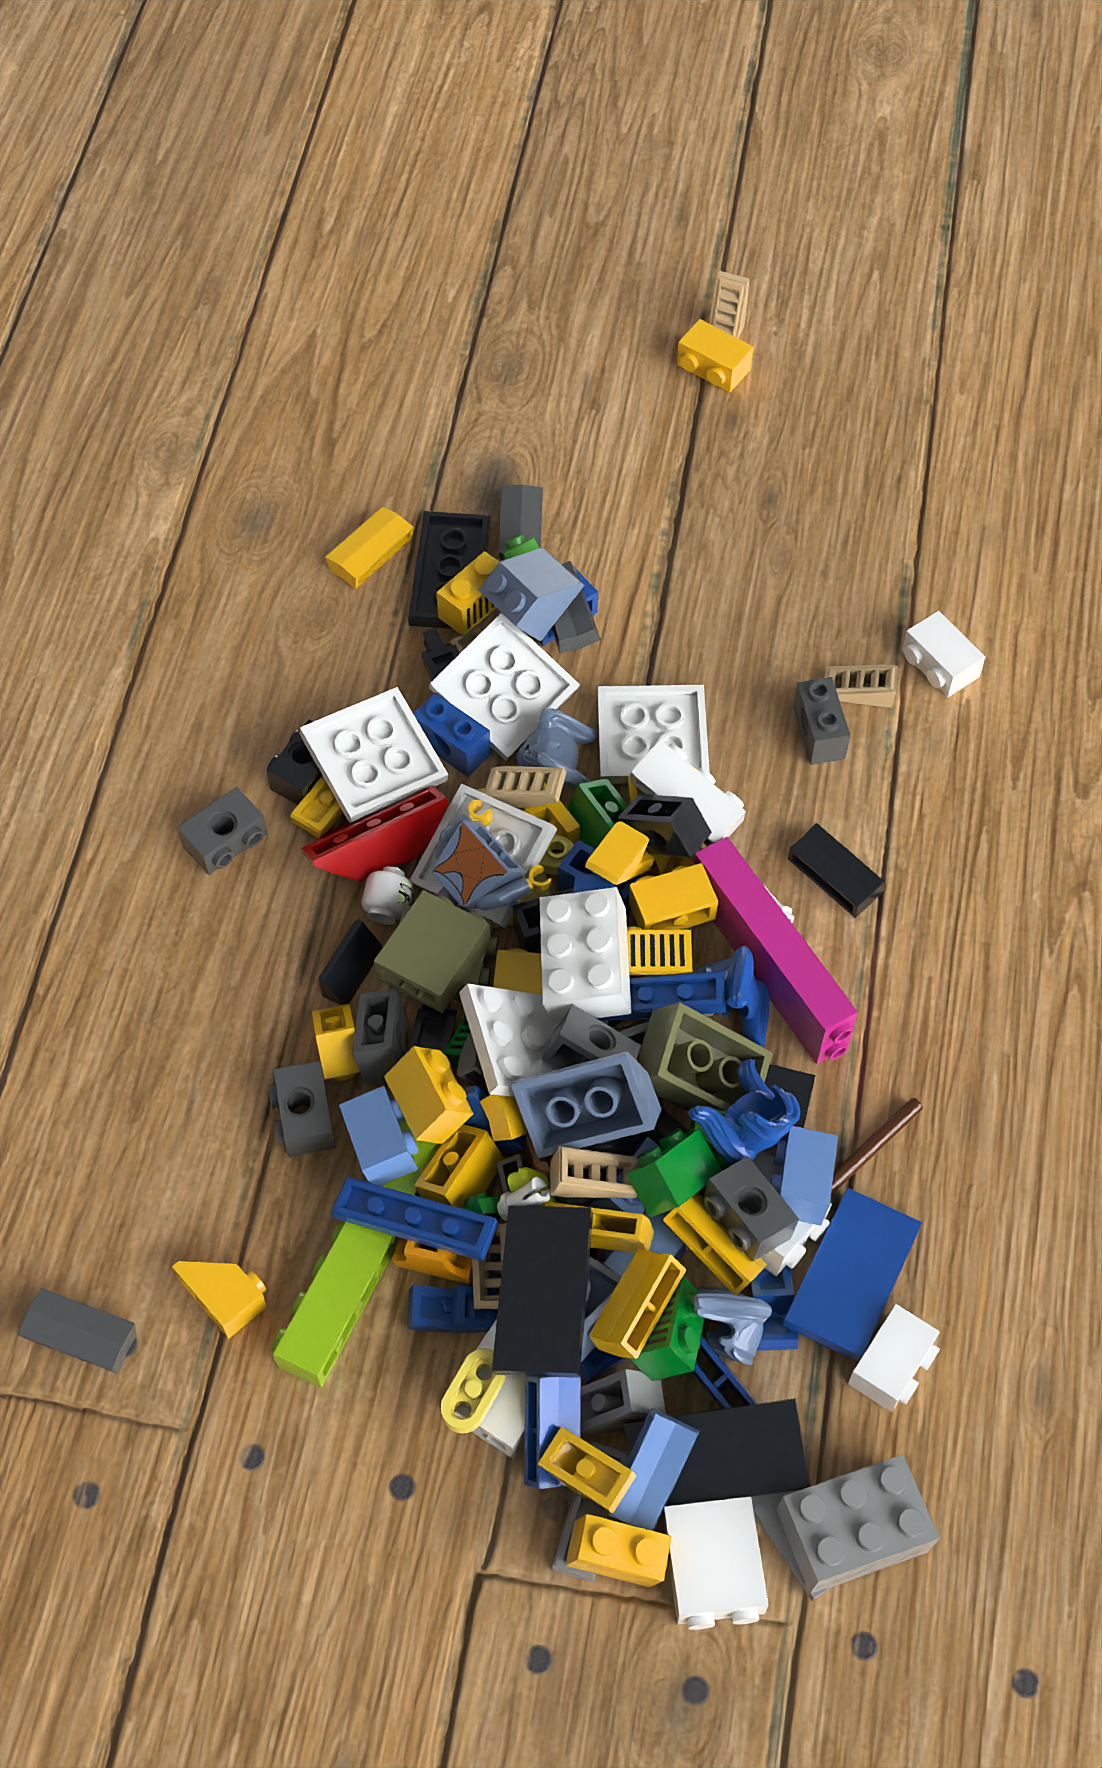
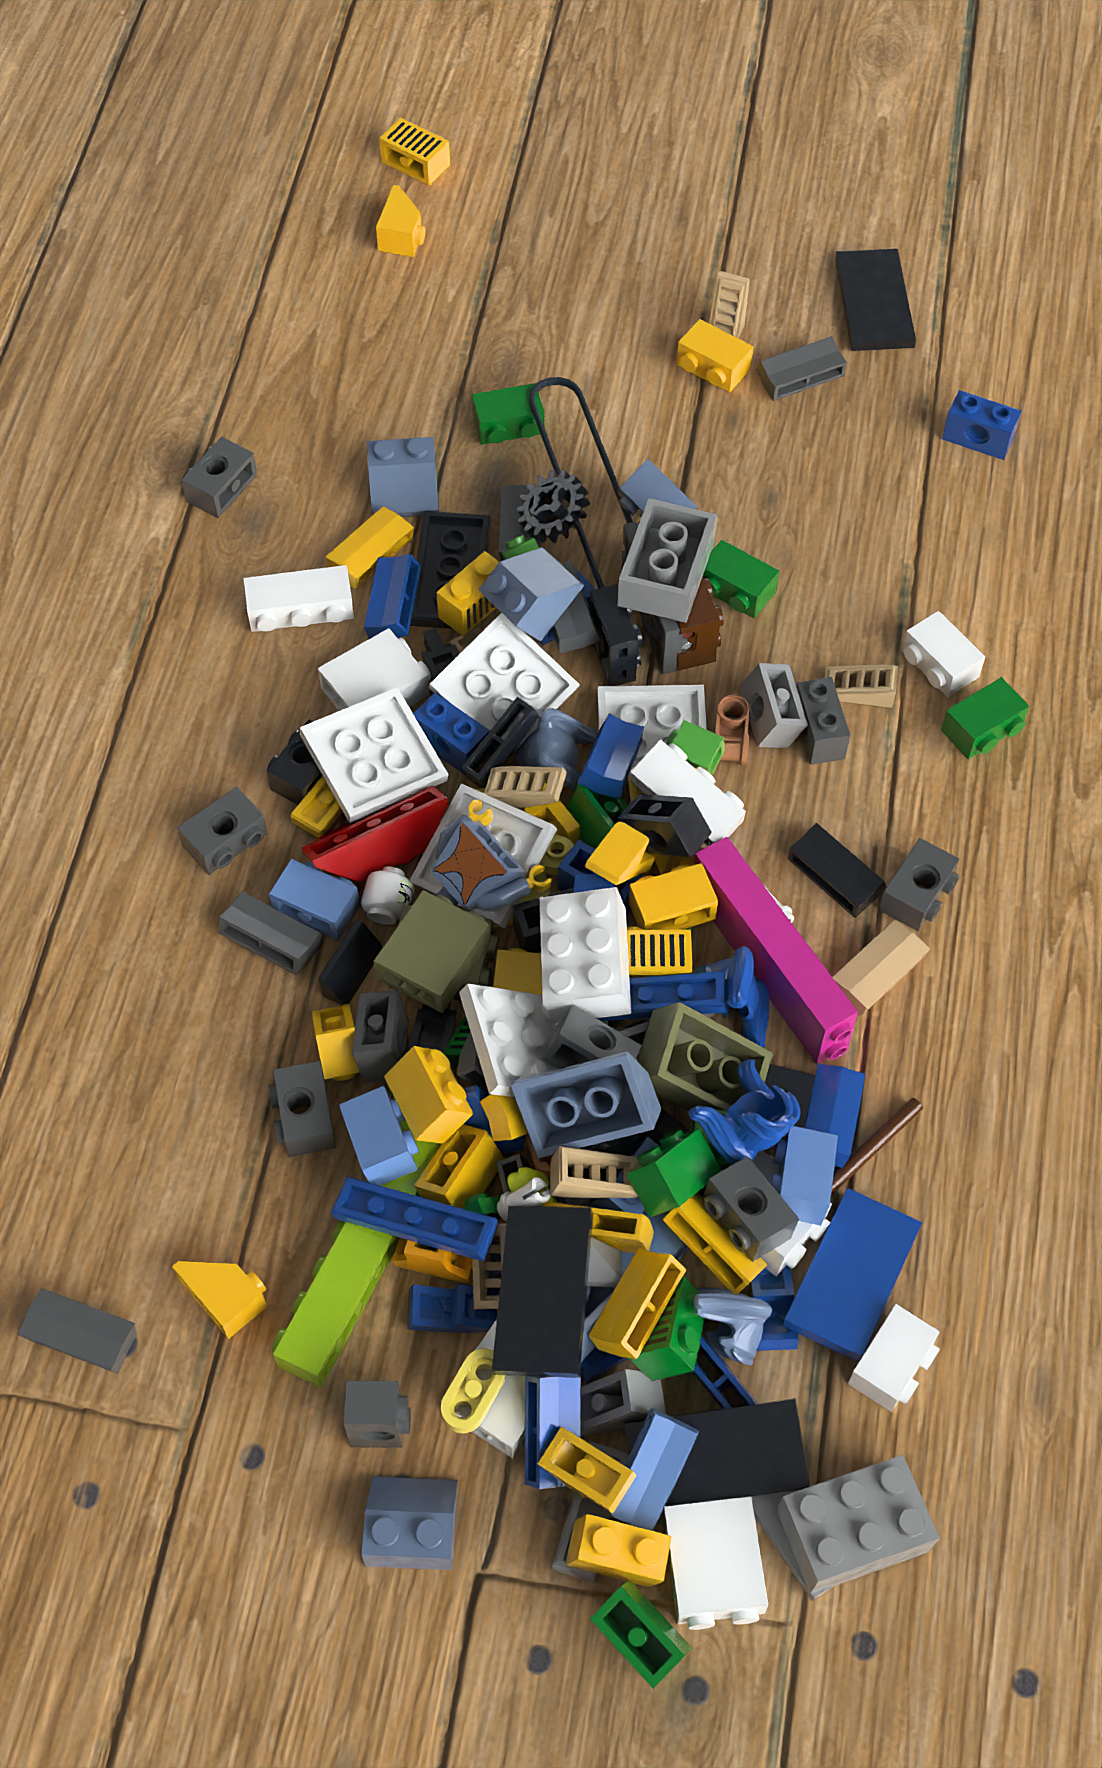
none -> dark grey brick [181,437,258,518]
none -> dark grey piece [218,891,322,975]
none -> white brick [244,565,354,632]
none -> medium blue brick [269,859,360,941]
none -> white brick [318,628,431,711]
none -> dark grey brick [344,1381,411,1448]
none -> sand blue slope [361,1476,458,1570]
none -> blue piece [364,553,421,639]
none -> sand blue slope [367,437,439,517]
none -> yellow slope [376,185,425,257]
none -> yellow brick [379,118,450,185]
none -> black piece [461,696,540,789]
none -> green brick [472,383,545,445]
none -> black gear [516,470,590,543]
none -> piece [529,377,724,686]
none -> blue piece [577,713,644,799]
none -> light grey slope [587,1237,623,1287]
none -> green brick [590,1580,693,1689]
none -> sand blue slope [618,459,697,517]
none -> light grey brick [618,498,717,623]
none -> bright green brick [666,720,725,775]
none -> green brick [703,539,779,619]
none -> nougat piece [713,695,750,766]
none -> light grey brick [739,663,808,748]
none -> dark grey piece [756,336,847,401]
none -> blue piece [805,1063,866,1168]
none -> tan piece [832,920,930,1016]
none -> black tile [835,248,916,351]
none -> dark grey brick [879,838,960,932]
none -> green brick [941,677,1029,760]
none -> blue brick [942,390,1022,460]

